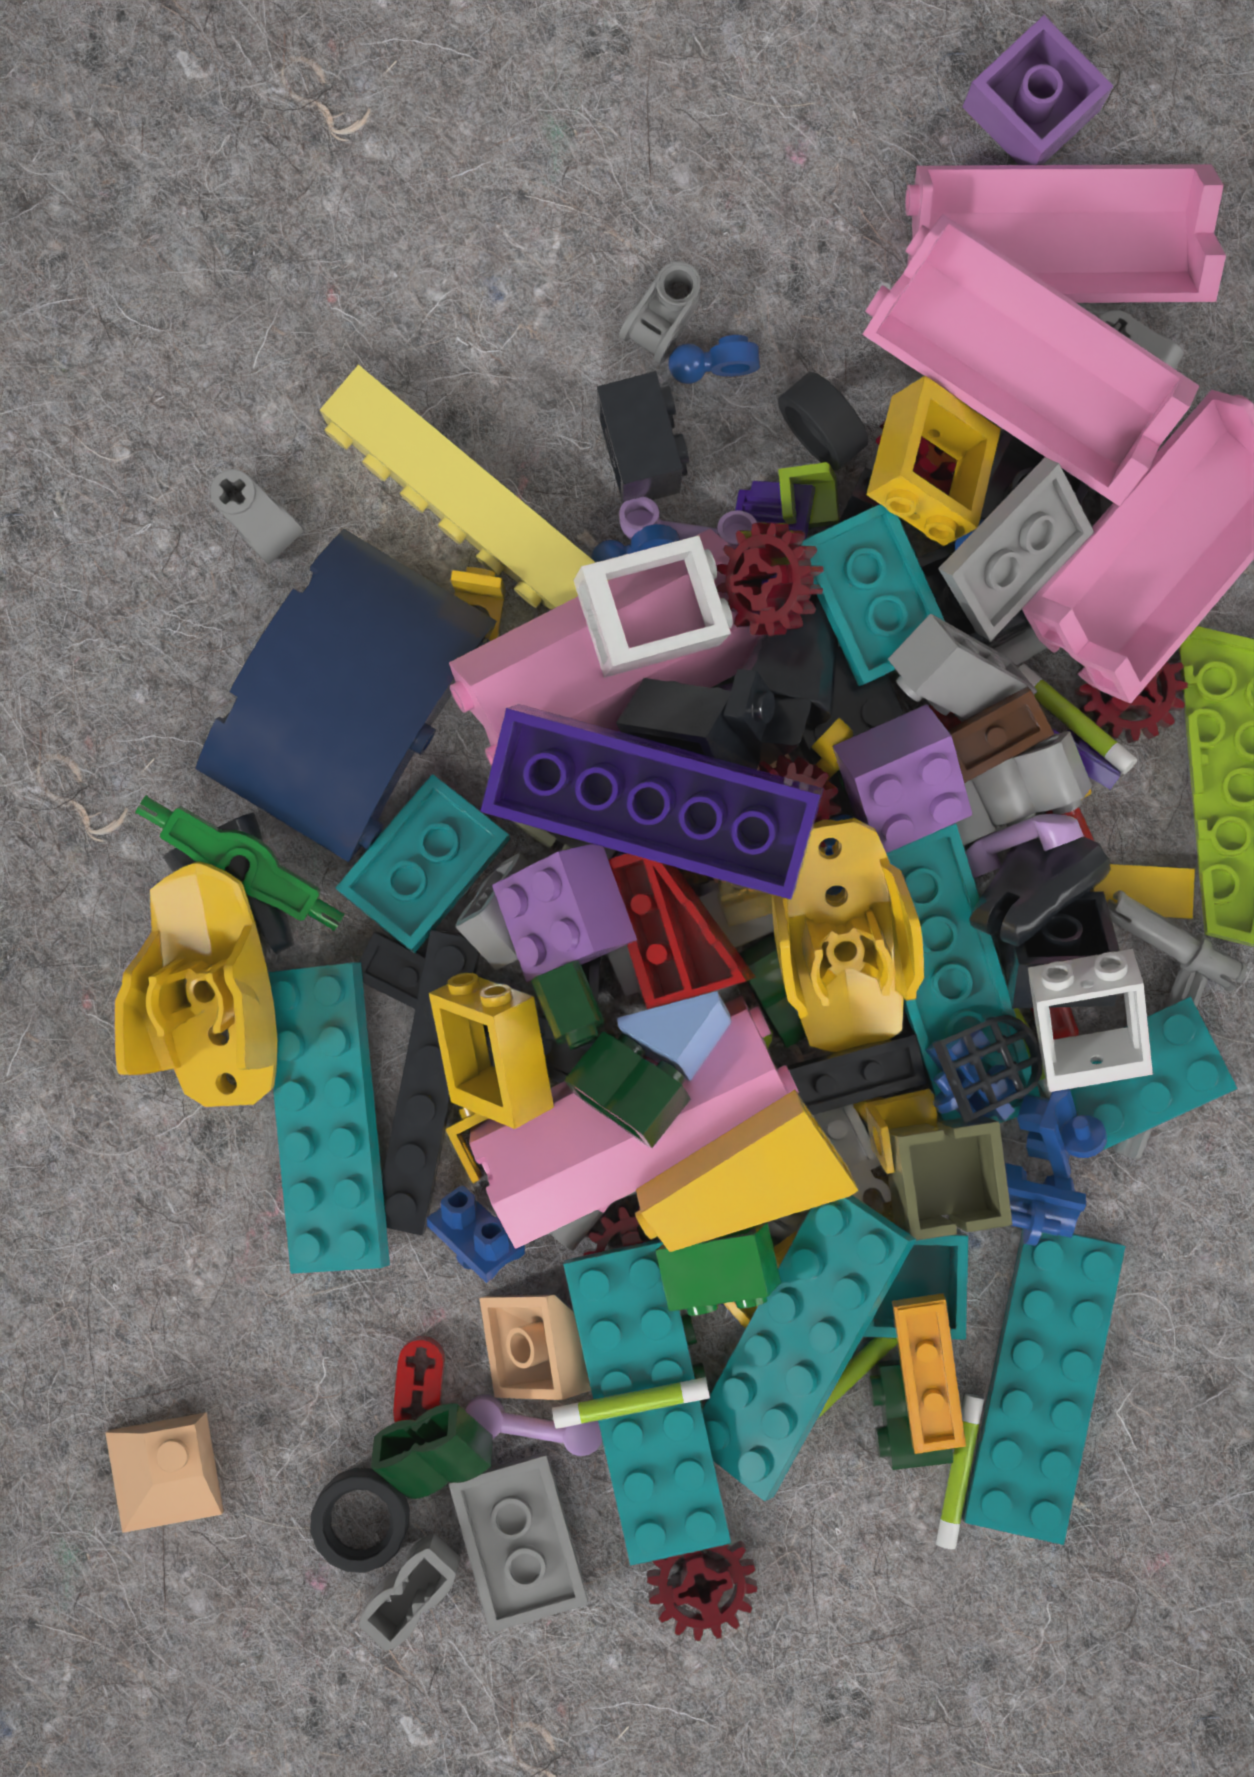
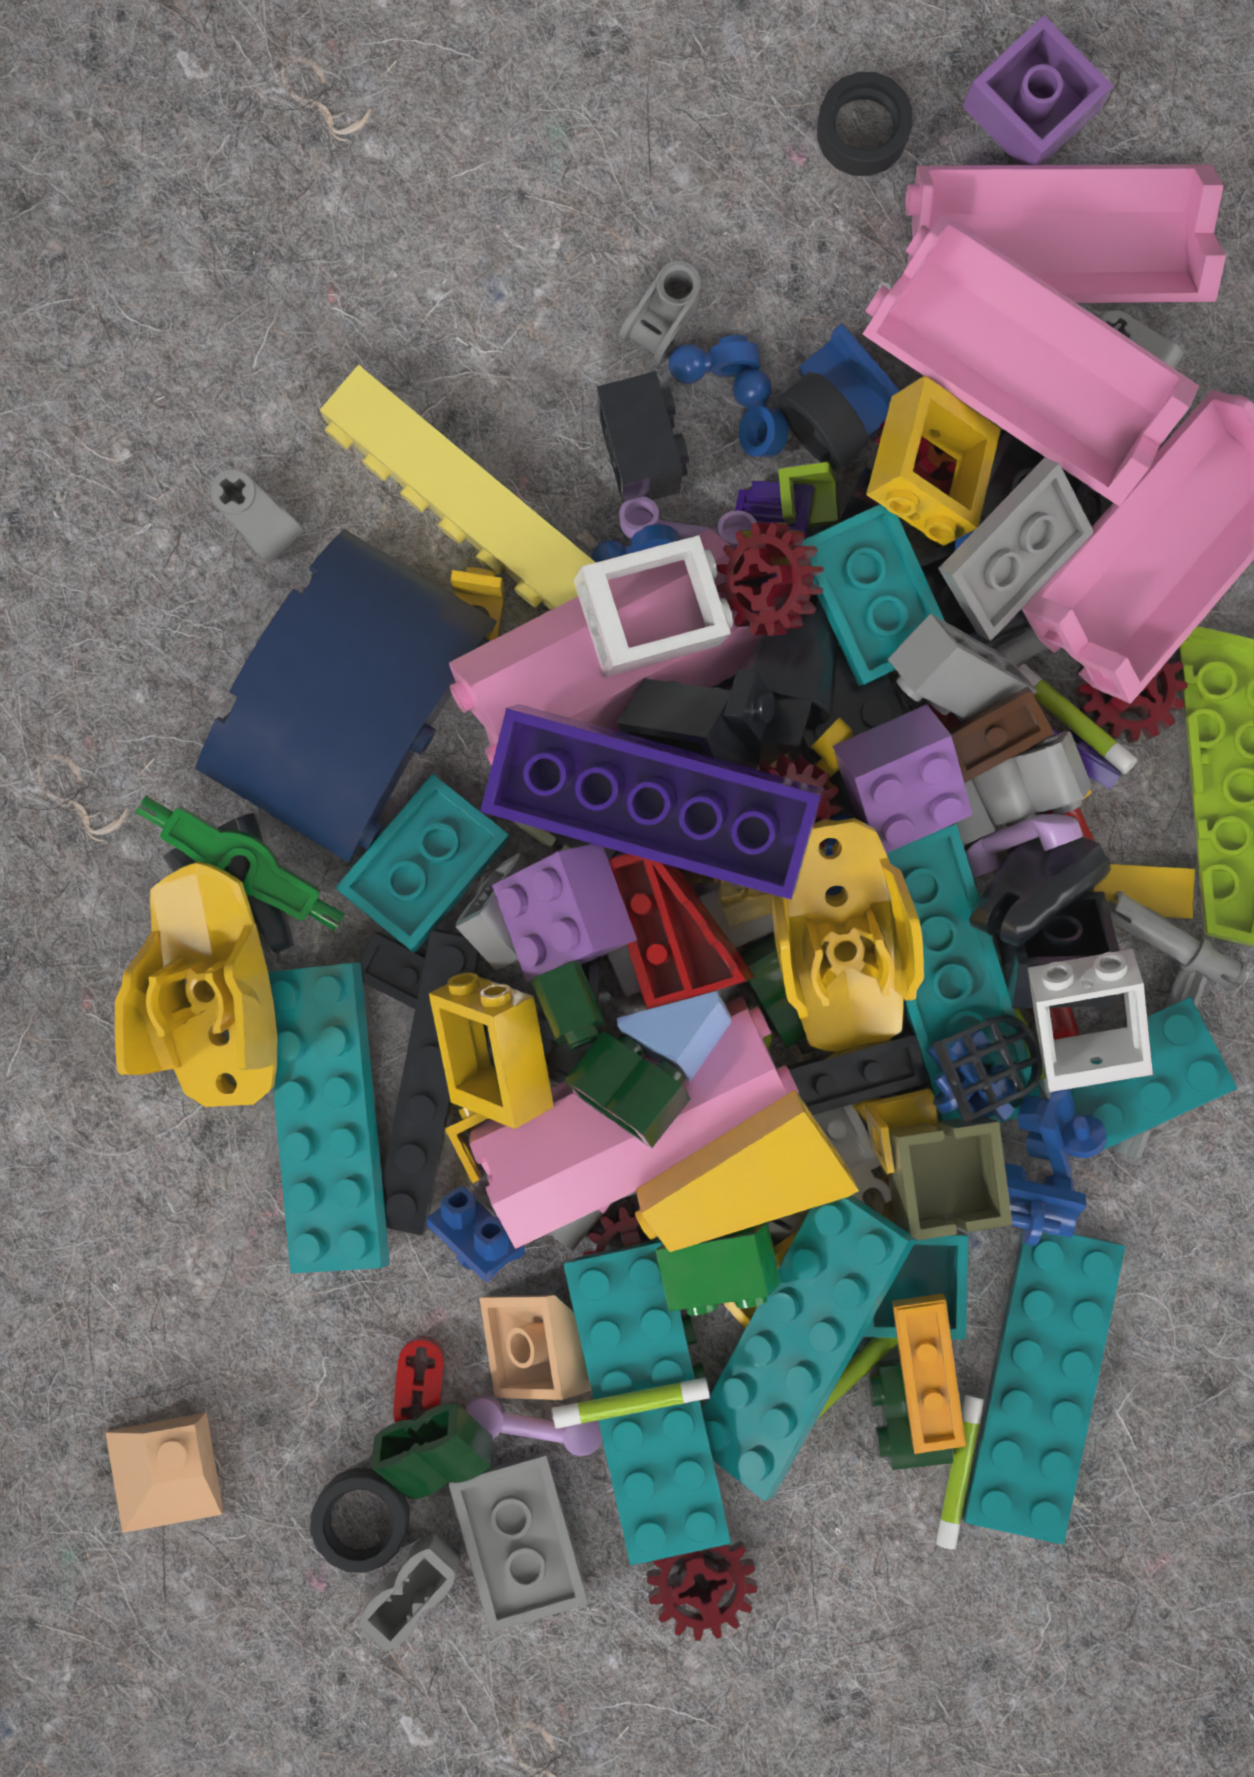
none -> blue plate [732,368,788,458]
none -> blue panel [798,323,900,440]
none -> black tyre [817,72,912,176]

